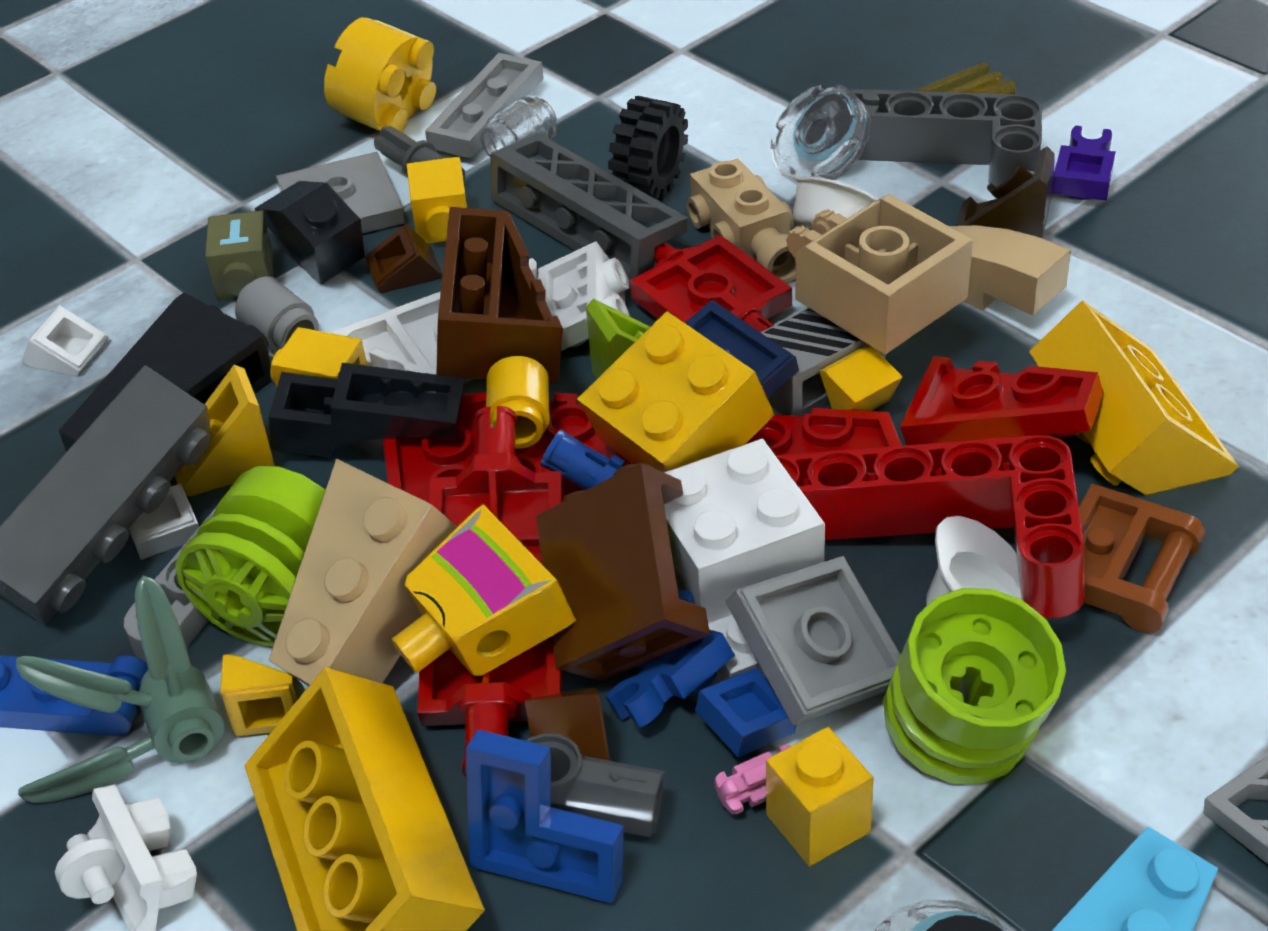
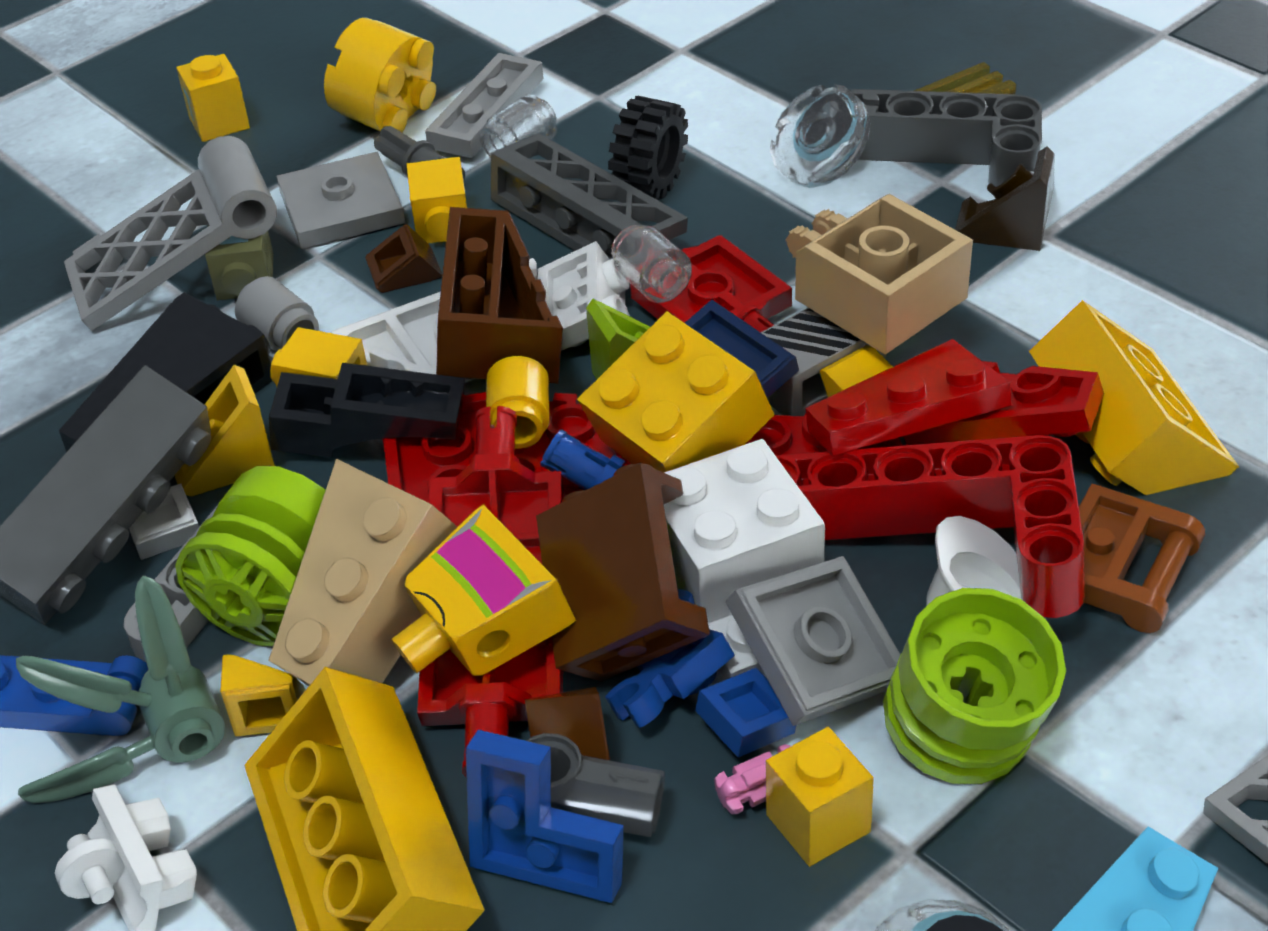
white slope [22,305,109,376] -> none
black slope [255,181,365,285] -> none
tan brick [686,158,796,284] -> none
white piece [781,171,878,231] -> none
tan slope [949,225,1071,316] -> none
dark purple plate [1052,125,1116,201] -> none
none -> light grey piece [64,136,277,331]
none -> yellow brick [176,54,250,142]
none -> clear brick [612,225,692,303]
none -> red wing [805,339,1012,456]

